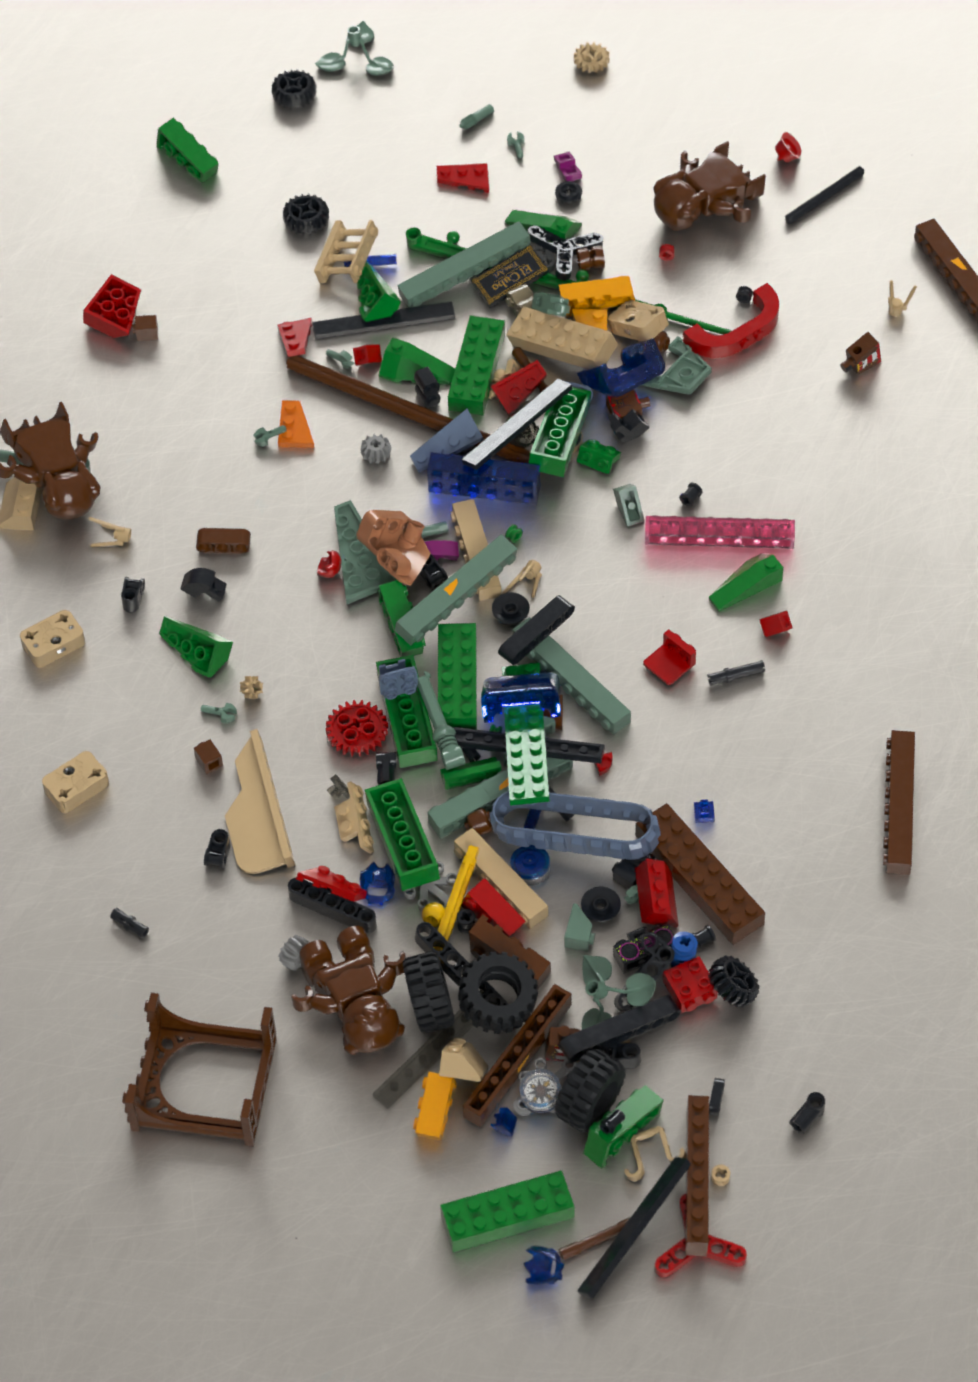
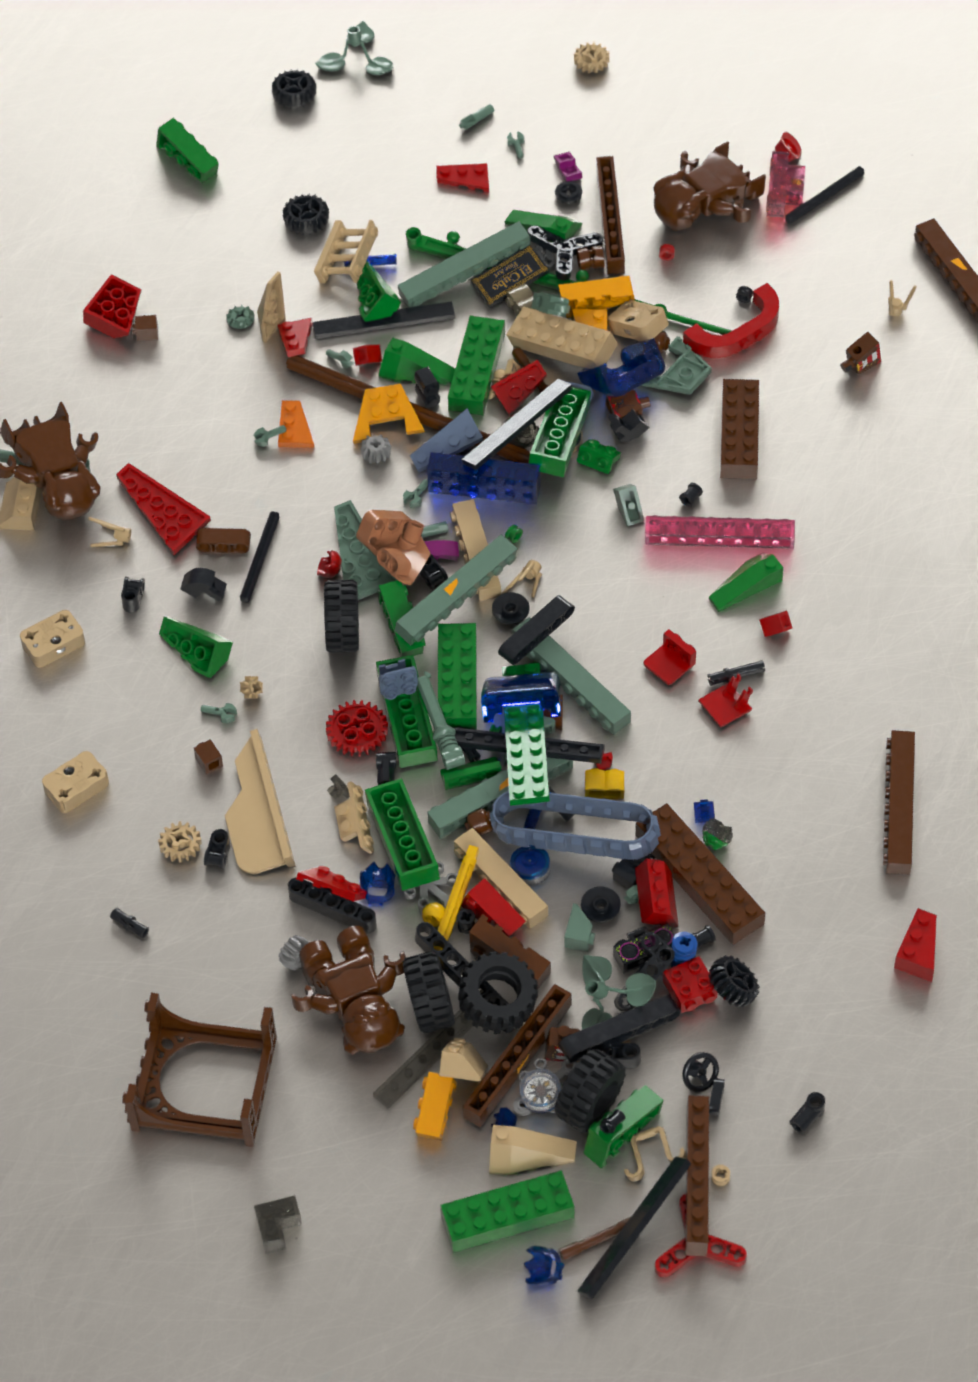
none -> red wing [116,463,211,555]
none -> tan gear [158,821,202,863]
none -> sand green gear [226,305,255,329]
none -> black axle [240,511,280,603]
none -> clear smoke brick [254,1195,302,1254]
none -> tan wedge [257,271,286,342]
none -> black tyre [324,580,359,653]
none -> light orange wing [353,384,425,444]
none -> sand green bar [403,479,430,508]
none -> tan wedge [489,1125,577,1176]
none -> yellow brick [585,768,624,800]
none -> reddish brown brick [596,156,625,275]
none -> black piece [682,1052,719,1092]
none -> red plate [698,674,753,728]
none -> clear smoke piece [702,818,733,850]
none -> reddish brown brick [720,379,759,479]
none -> clear pink piece [766,151,806,217]
none -> red wedge [894,908,937,982]

